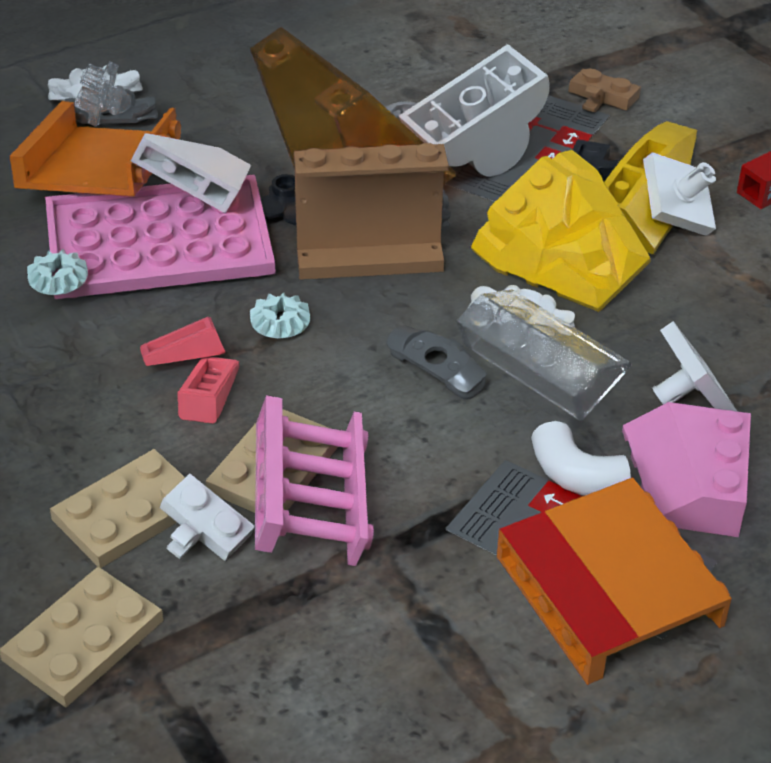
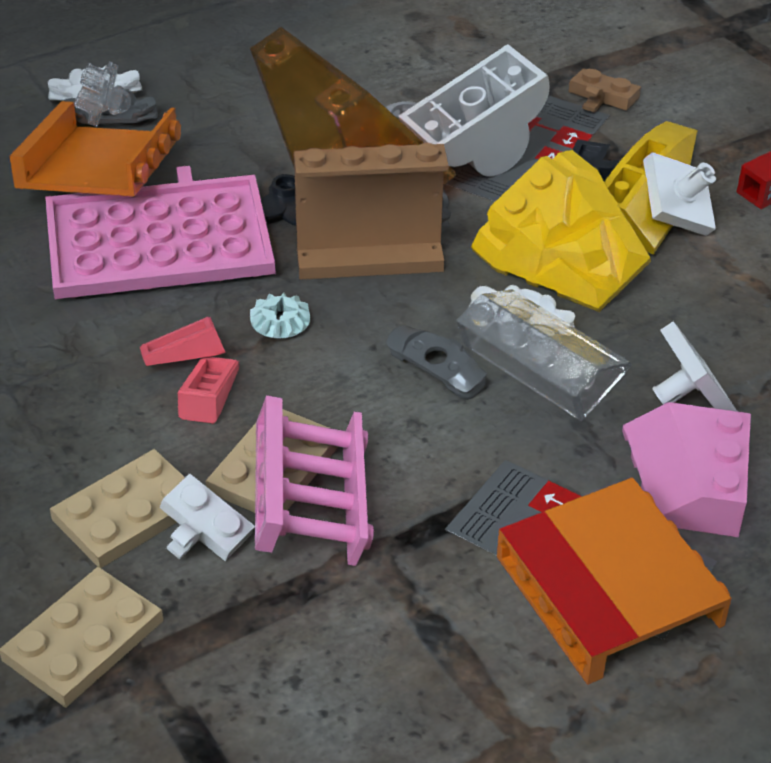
light aqua gear [27,249,88,295] -> none
white slope [131,133,251,213] -> none
white cylinder [531,421,631,496] -> none

